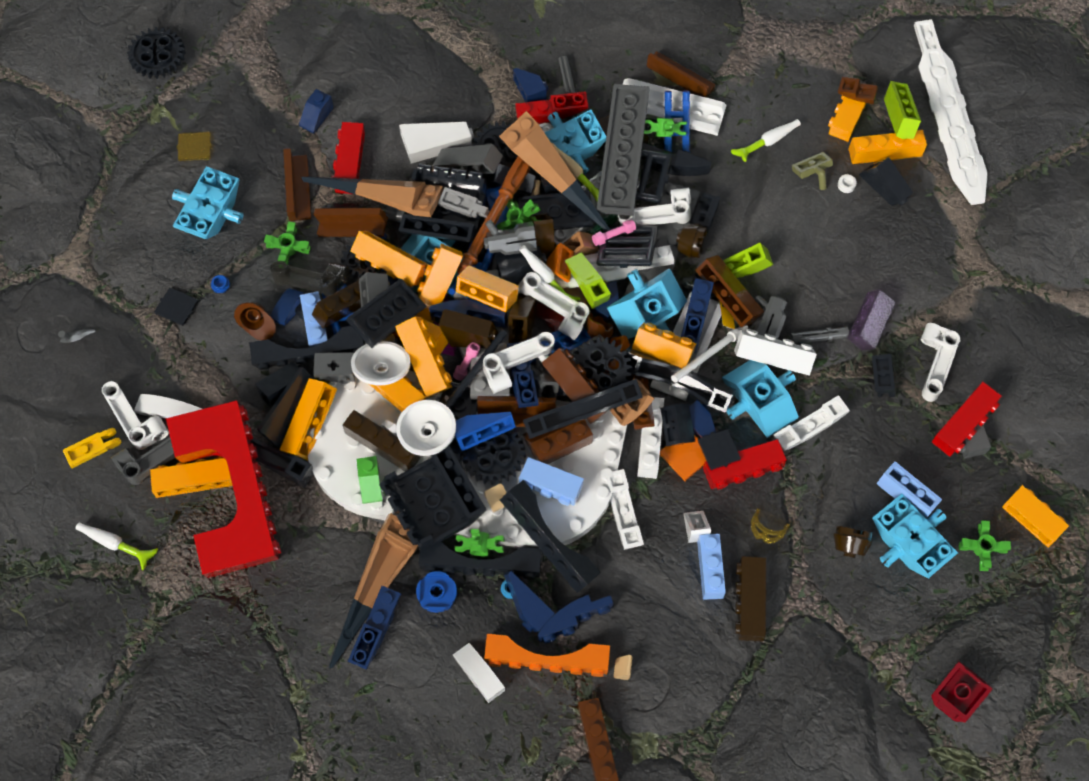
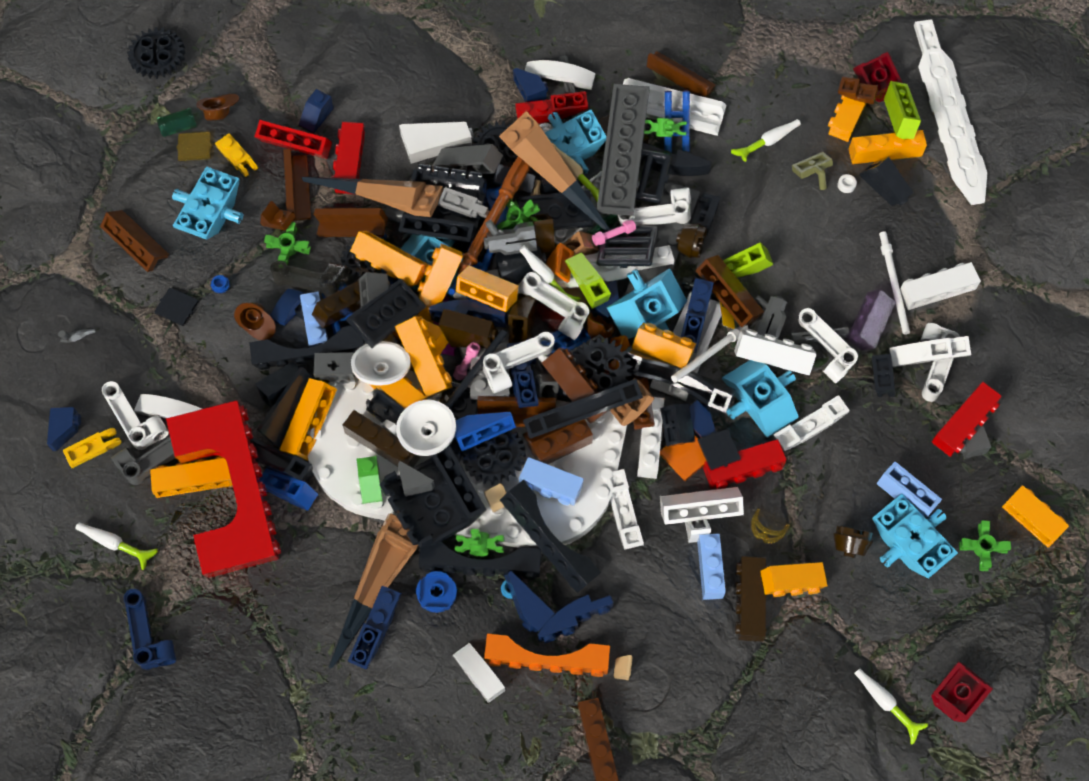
none -> dark blue slope [47,407,81,451]
none -> reddish brown panel [100,210,169,272]
none -> dark blue piece [124,589,176,670]
none -> clear green slope [157,108,196,137]
none -> reddish brown piece [196,94,239,120]
none -> yellow hinge [215,133,258,177]
none -> red brick [255,120,332,159]
none -> reddish brown slope [260,201,296,231]
none -> blue slope [260,468,318,511]
none -> black hinge [366,388,405,425]
none -> dark grey slope [398,461,435,496]
none -> white slope [525,60,595,90]
none -> white brick [660,487,744,524]
none -> light orange brick [760,562,827,597]
none -> white piece [798,308,858,384]
none -> dark red slope [853,52,902,103]
none -> white piece [854,669,928,744]
none -> white bar [879,232,910,334]
none -> white slope [889,336,971,367]
none -> white brick [900,262,981,310]

